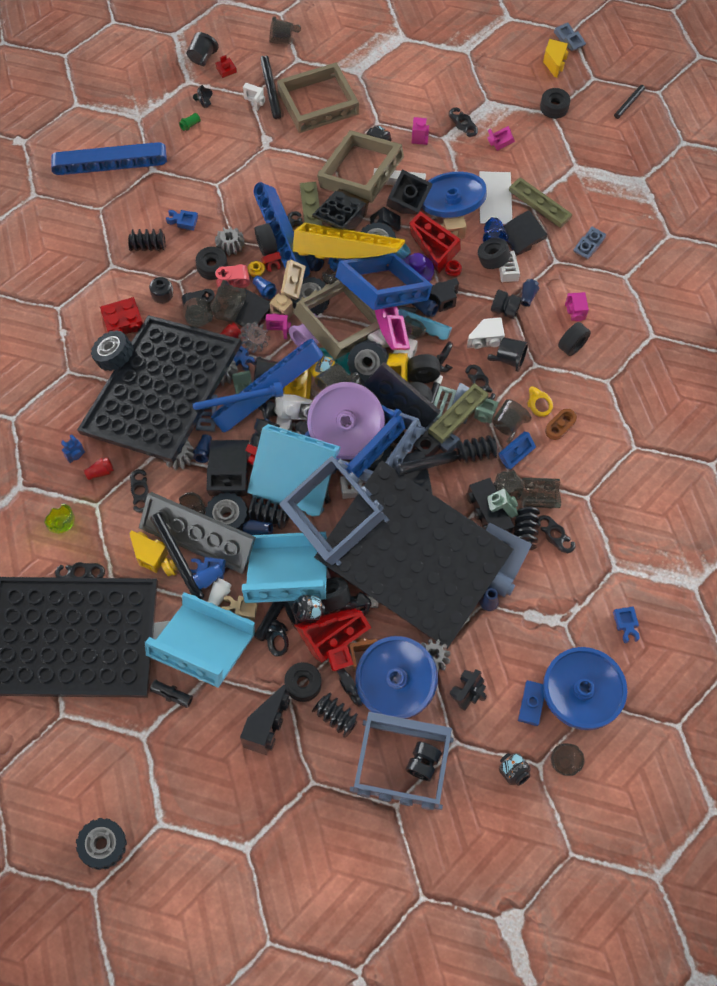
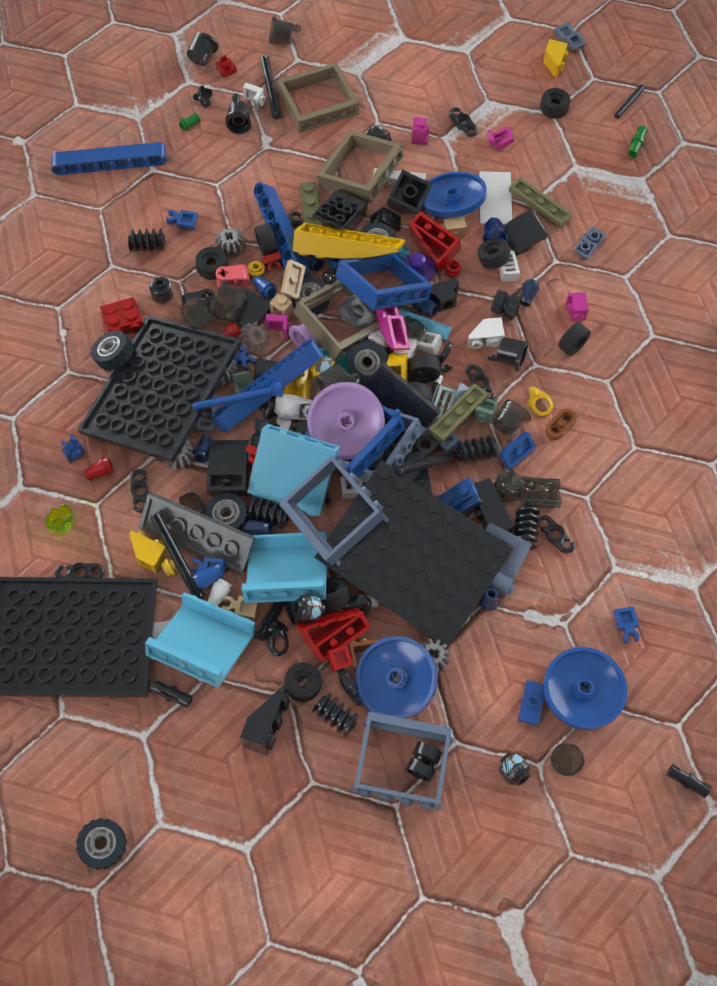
black hips [450,669,487,710] -> none
sand green bracket [487,489,518,518] -> none
none -> black hat [225,93,251,134]
none -> dark grey tile [340,295,376,328]
none -> white slope [407,328,443,356]
none -> blue plate [437,477,482,514]
none -> green pin [627,126,648,158]
none -> black pin [666,764,711,798]

